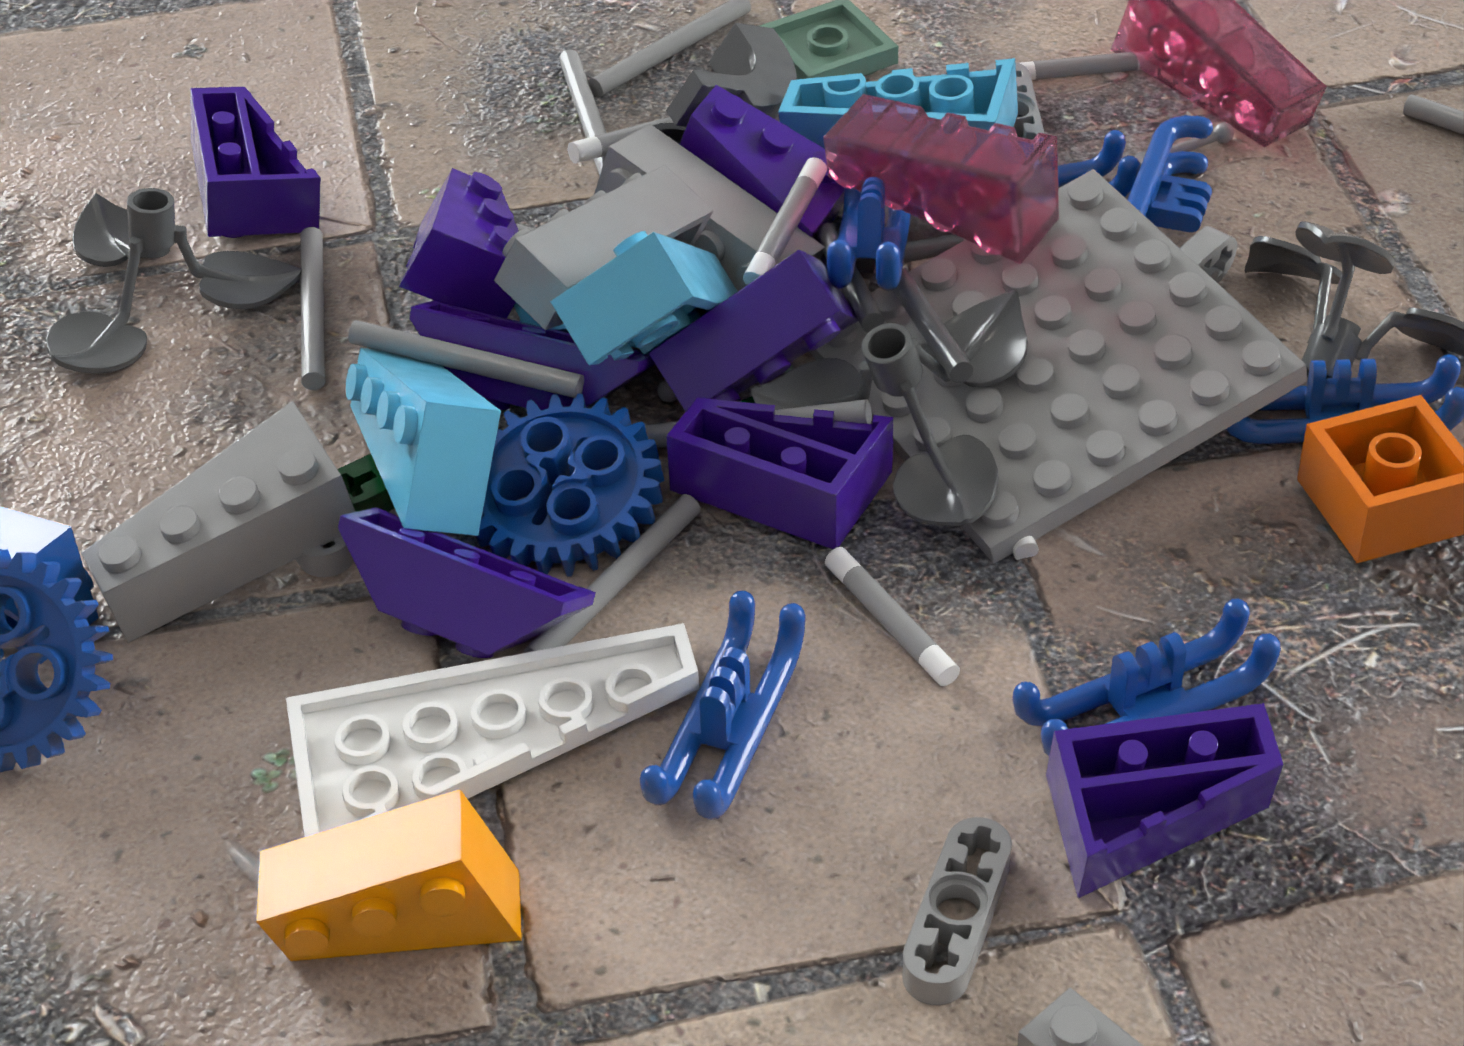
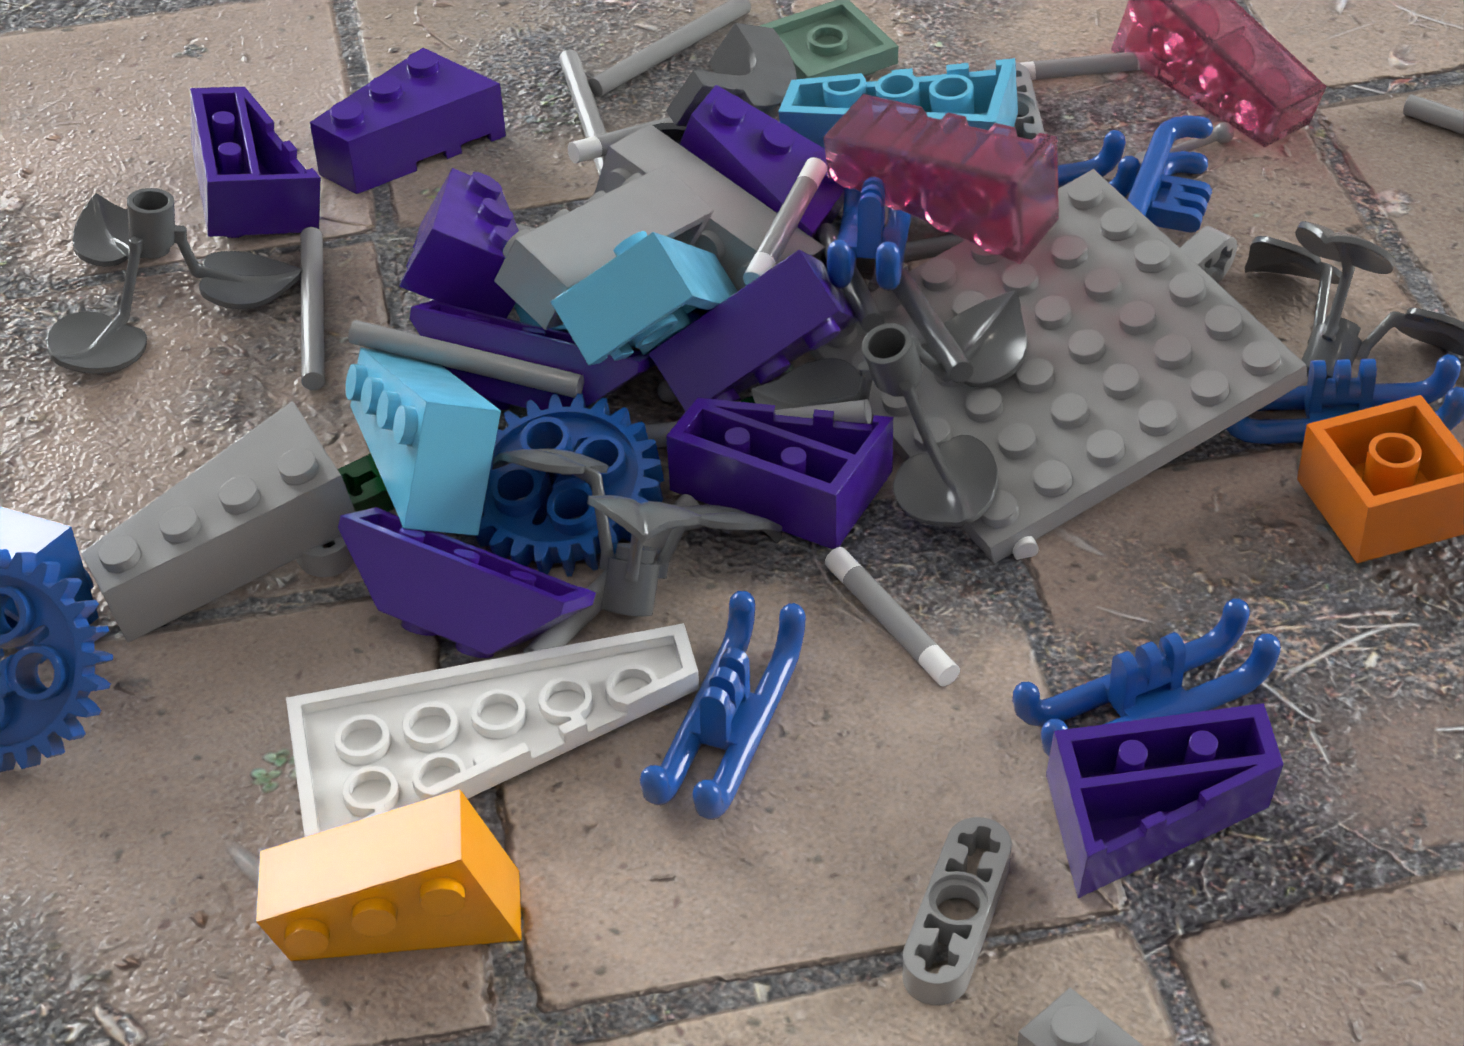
none -> dark purple wedge [310,48,506,194]
none -> dark grey plant [492,449,783,617]

